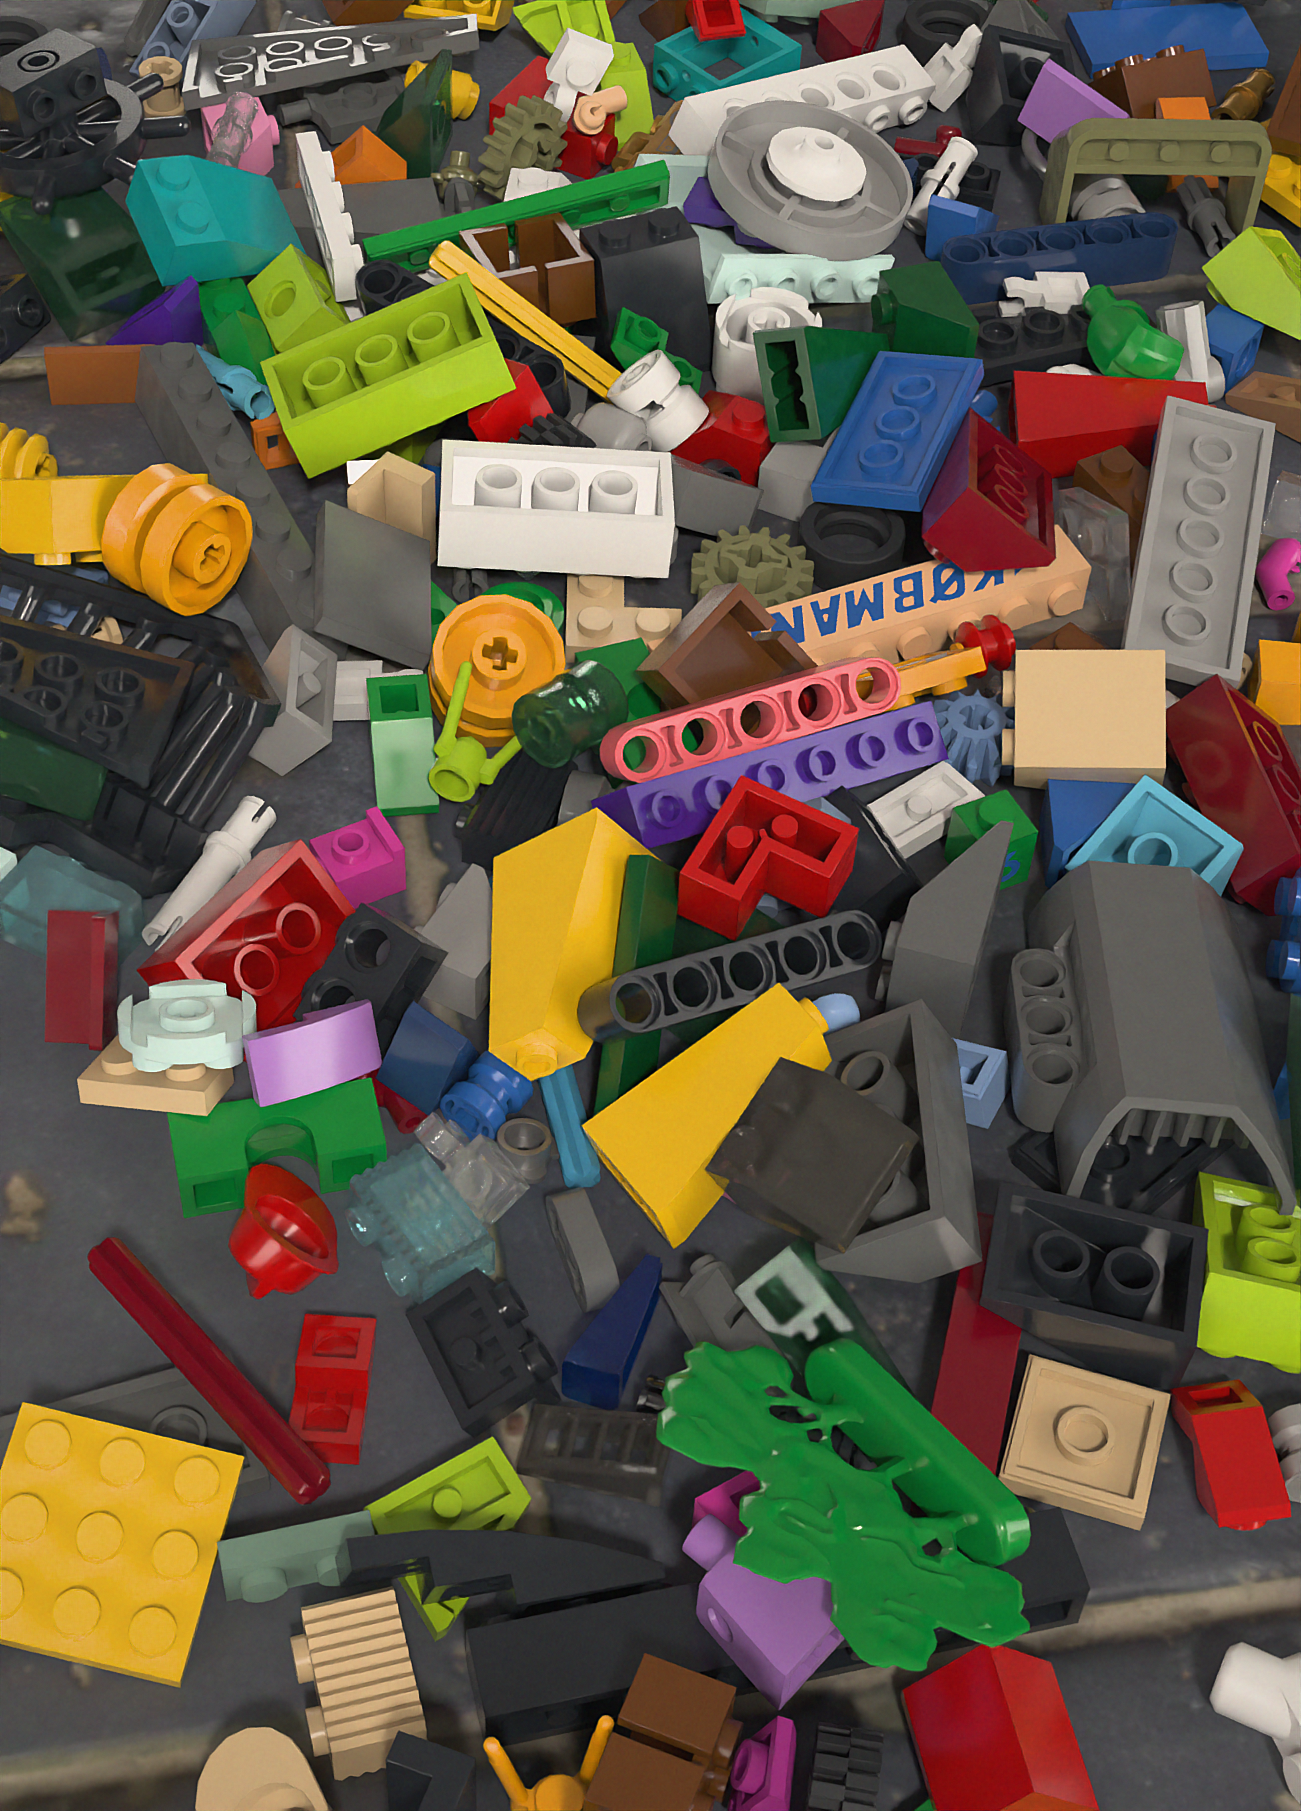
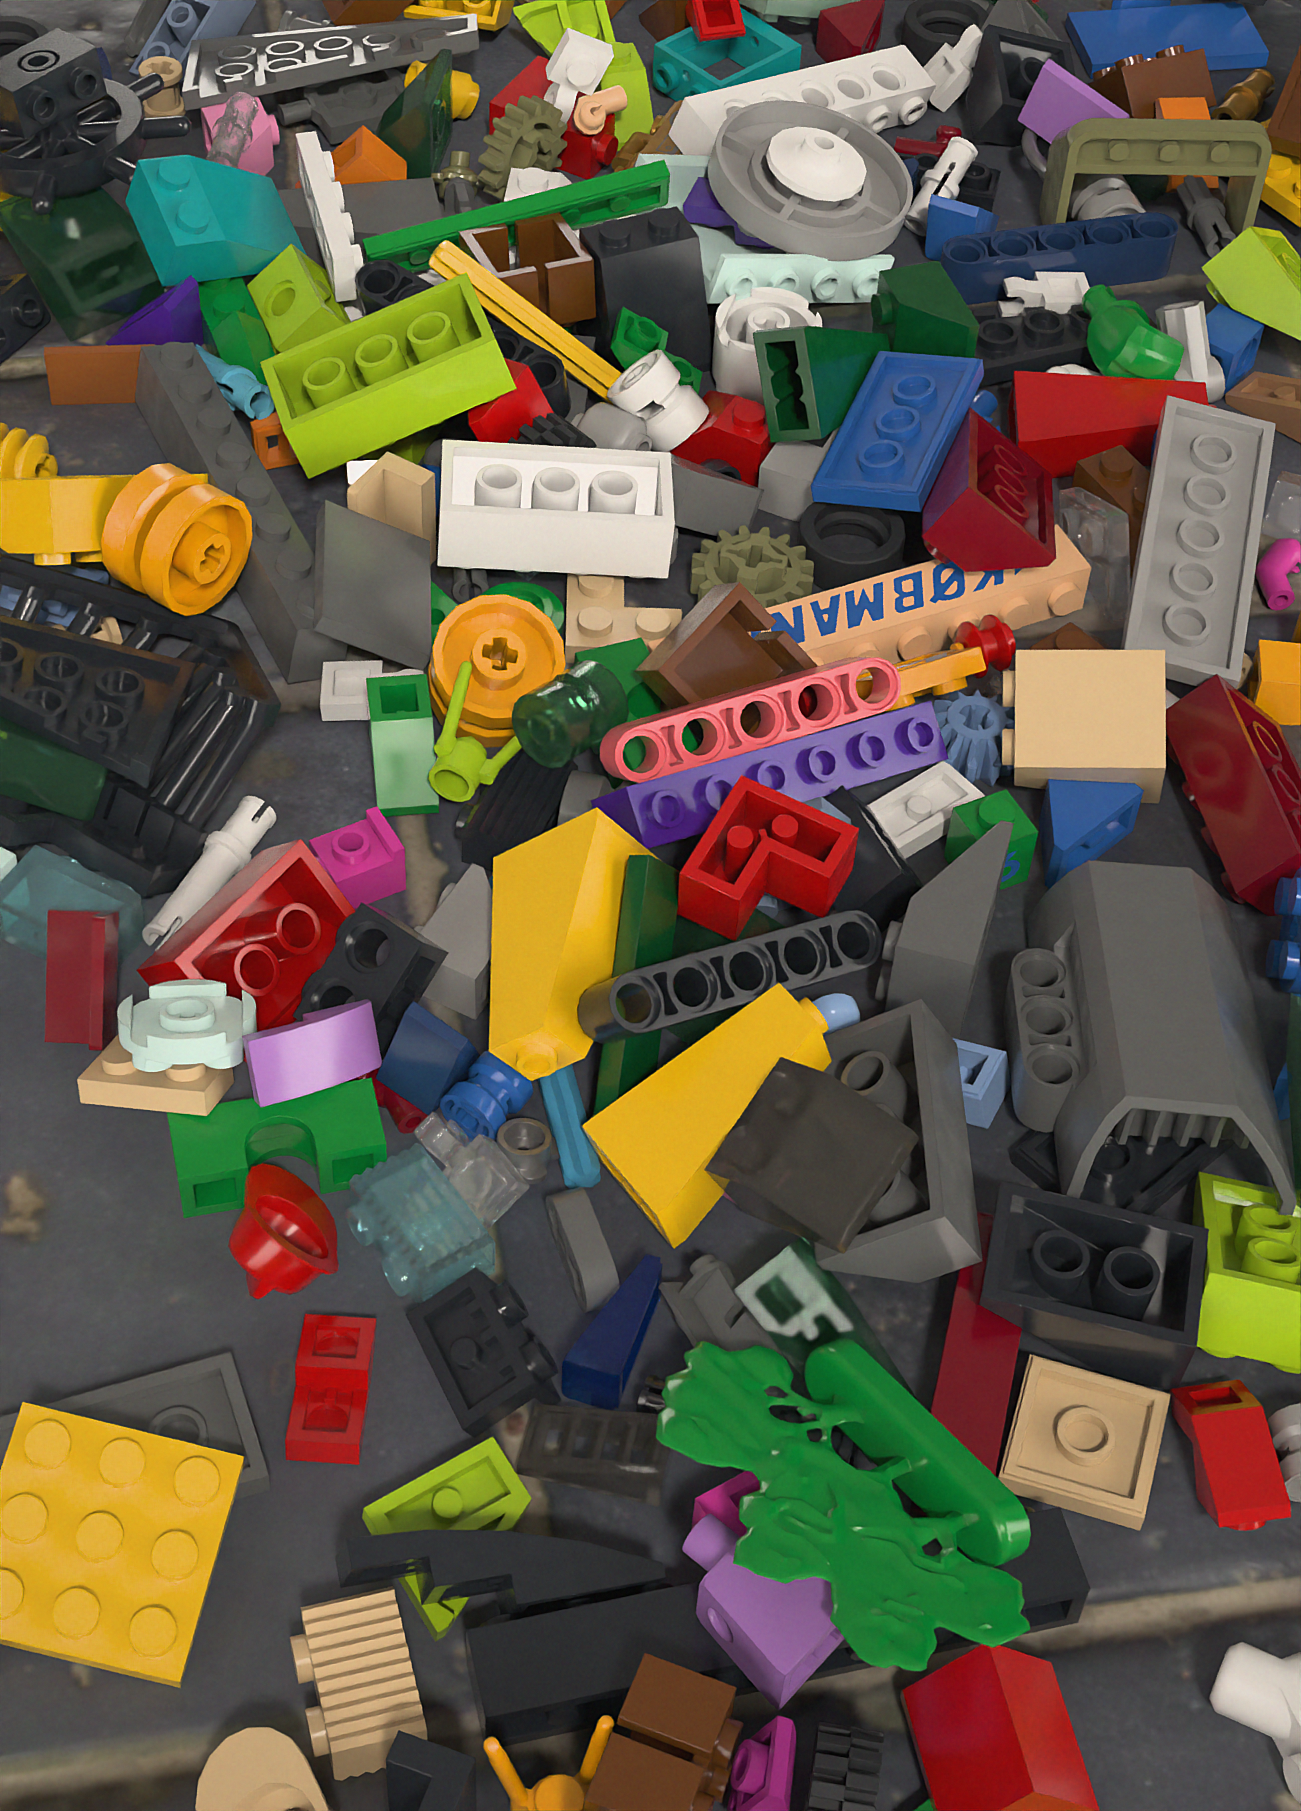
dark red axle [87,1236,331,1505] -> none
sand green plate [217,1510,375,1603] -> none
light grey slope [239,624,338,776] -> none
medium azure slope [1064,774,1244,897] -> none

